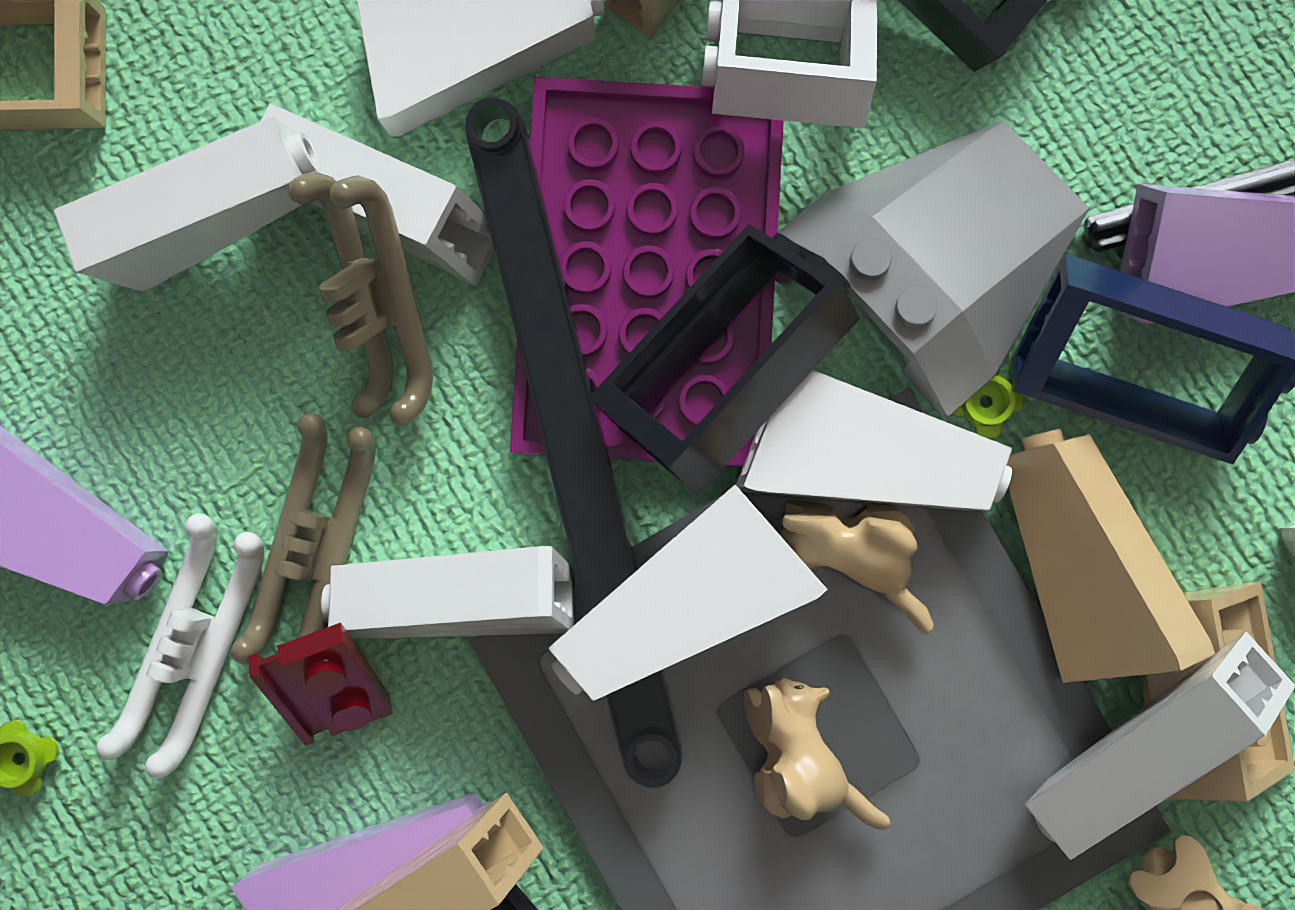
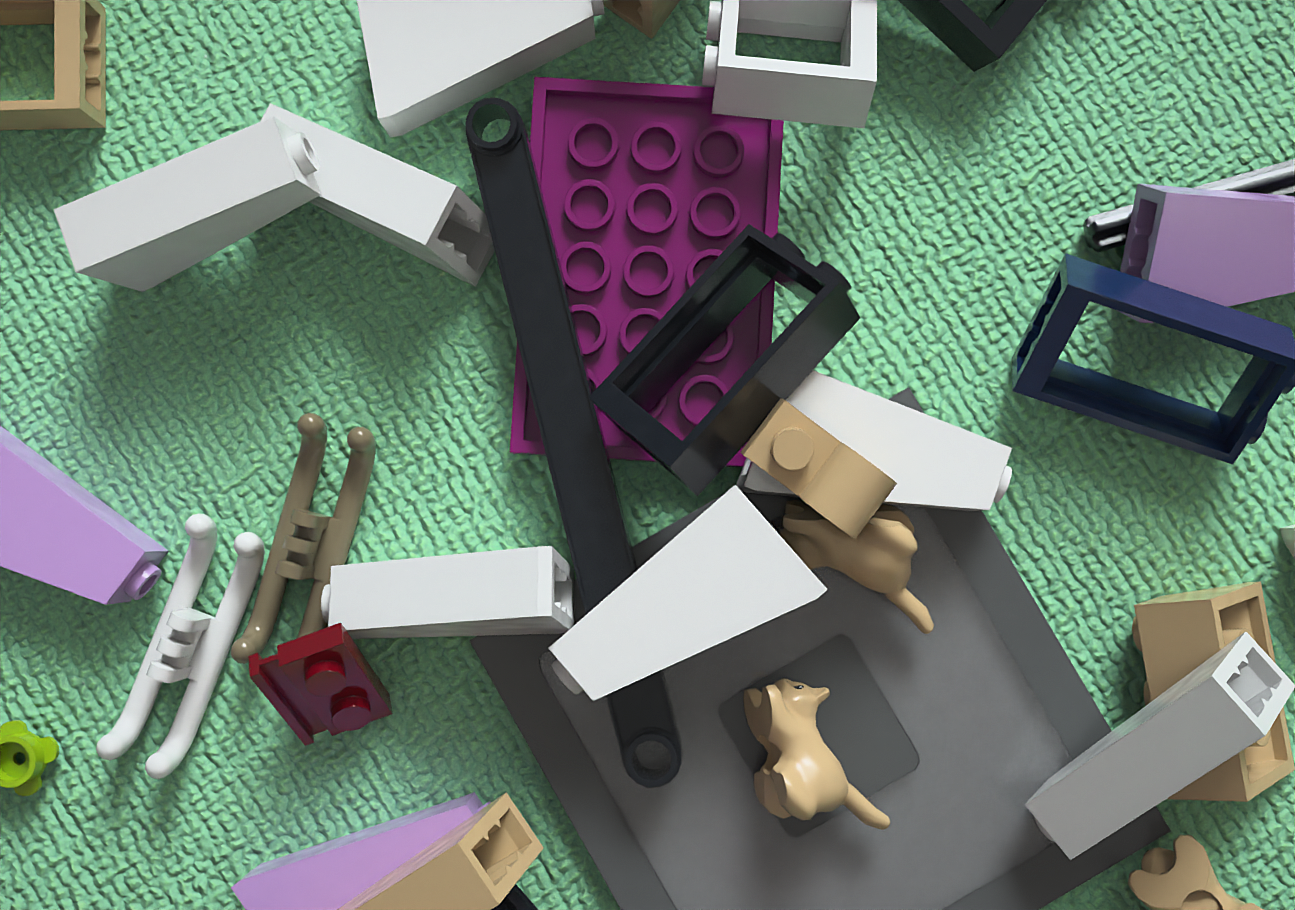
dark tan piece [288,172,433,426] -> none
light grey wedge [778,120,1090,419] -> none
lime plate [951,374,1024,439] -> none
tan slope [1006,429,1215,683] -> none
none -> tan plate [741,398,897,539]

